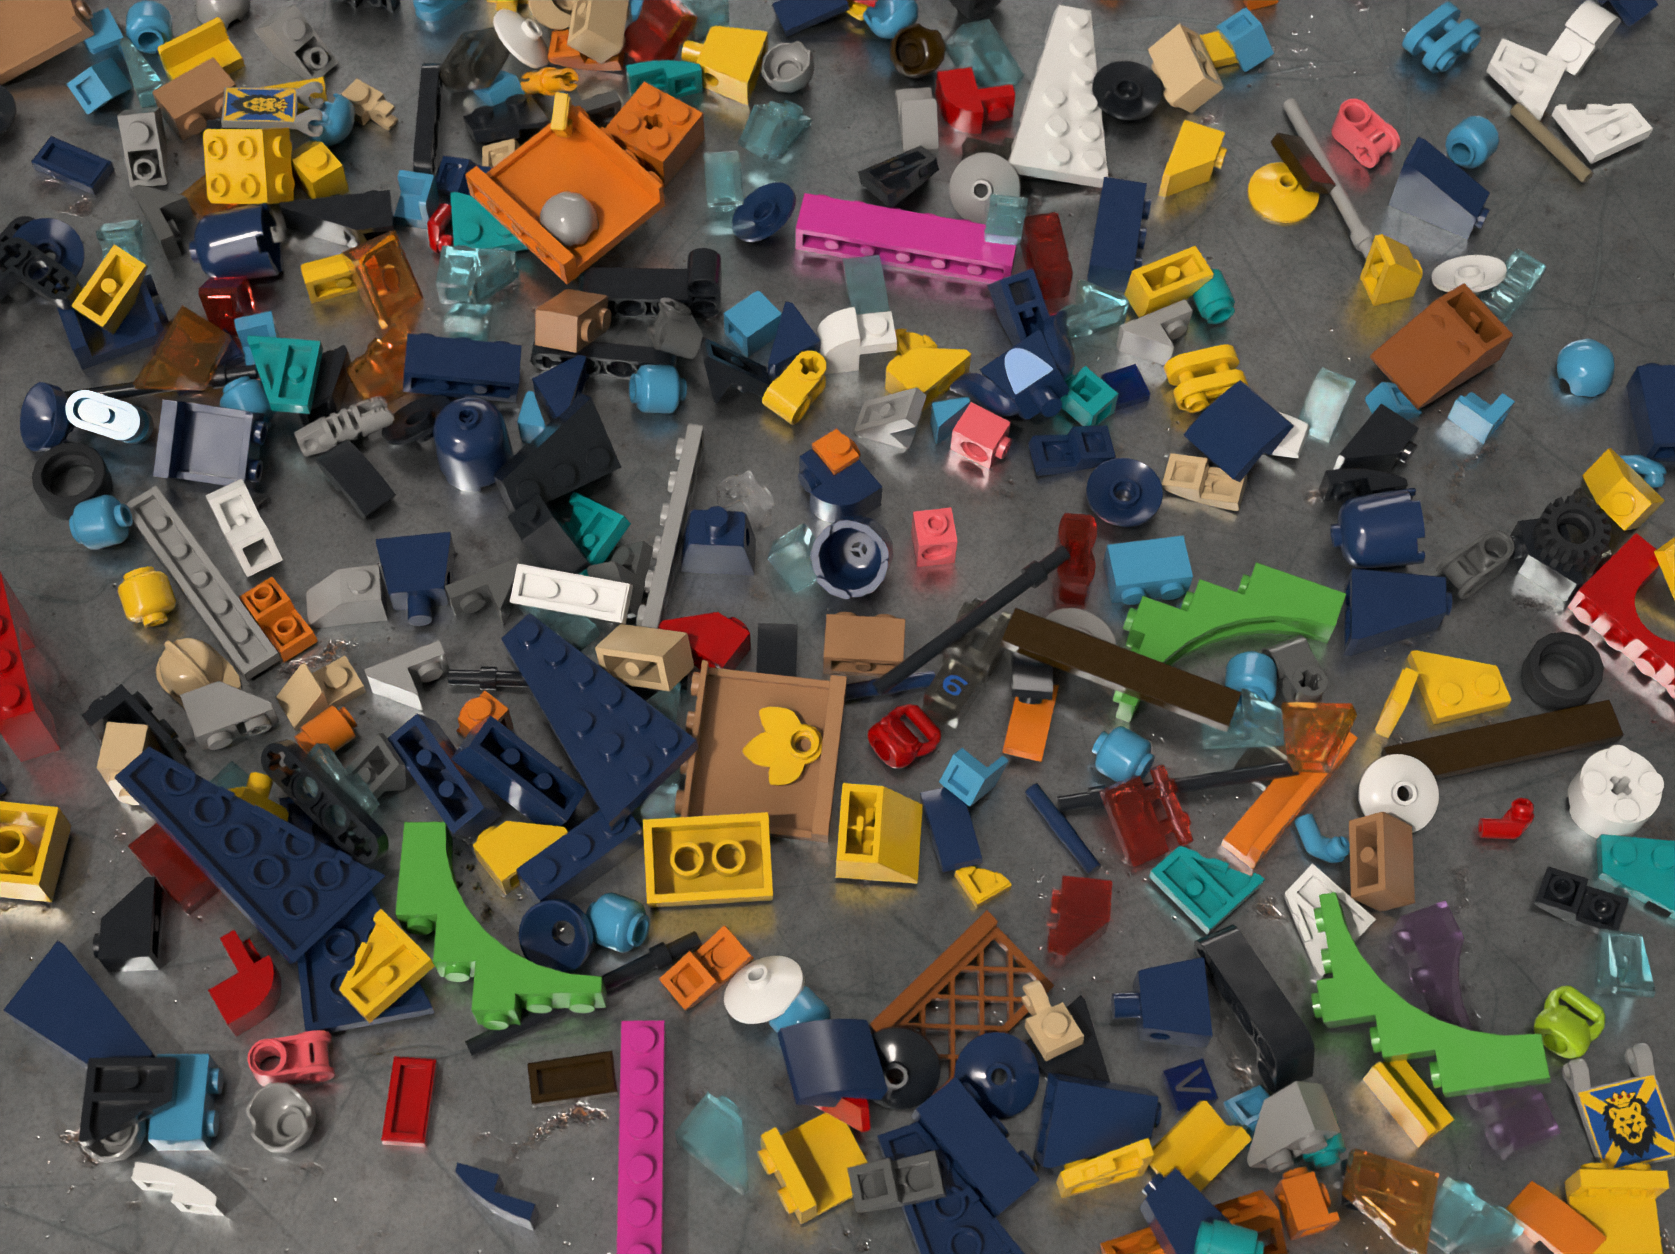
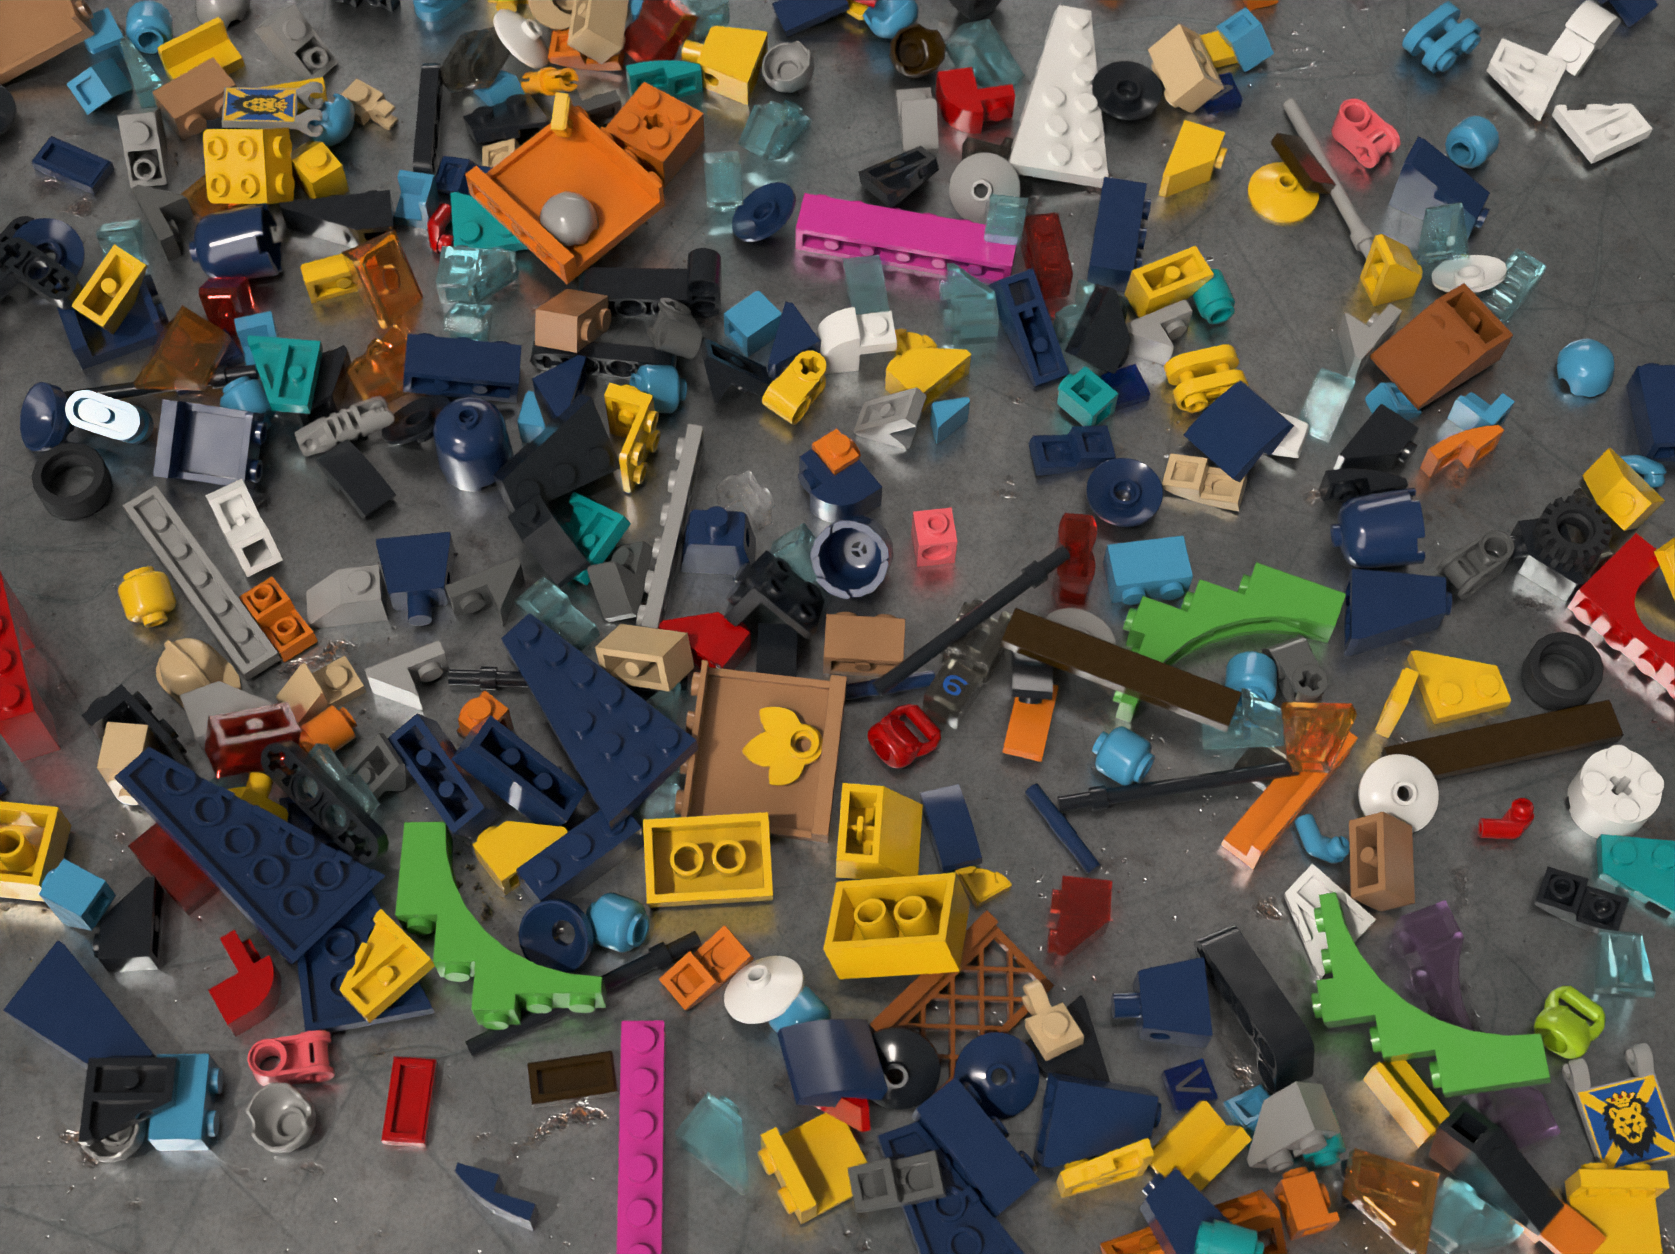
dark azure head [69,495,133,550] -> none
white slope [132,1162,226,1216] -> none
white tile [510,564,633,624] -> none
dark azure panel [939,748,1009,807] -> none
dark blue torso [950,310,1075,419] -> none
coral brick [950,402,1012,469] -> none
clear red plate [1099,764,1194,867] -> none
teal wing [1149,845,1265,935] -> none
dark tan bar [1510,102,1593,183] -> none
none -> dark azure slope [39,858,116,931]
none -> clear red brick [205,702,301,779]
none -> yellow bracket [604,382,661,494]
none -> black bracket [724,550,825,639]
none -> yellow brick [823,873,970,979]
none -> clear light blue slope [939,263,999,346]
none -> black slope [1064,284,1131,374]
none -> clear blue tile [1204,72,1243,114]
none -> light grey slope [1338,303,1402,379]
none -> clear light blue slope [1416,202,1470,265]
none -> orange slope [1420,425,1504,478]
none -> black slope [1429,1101,1564,1236]

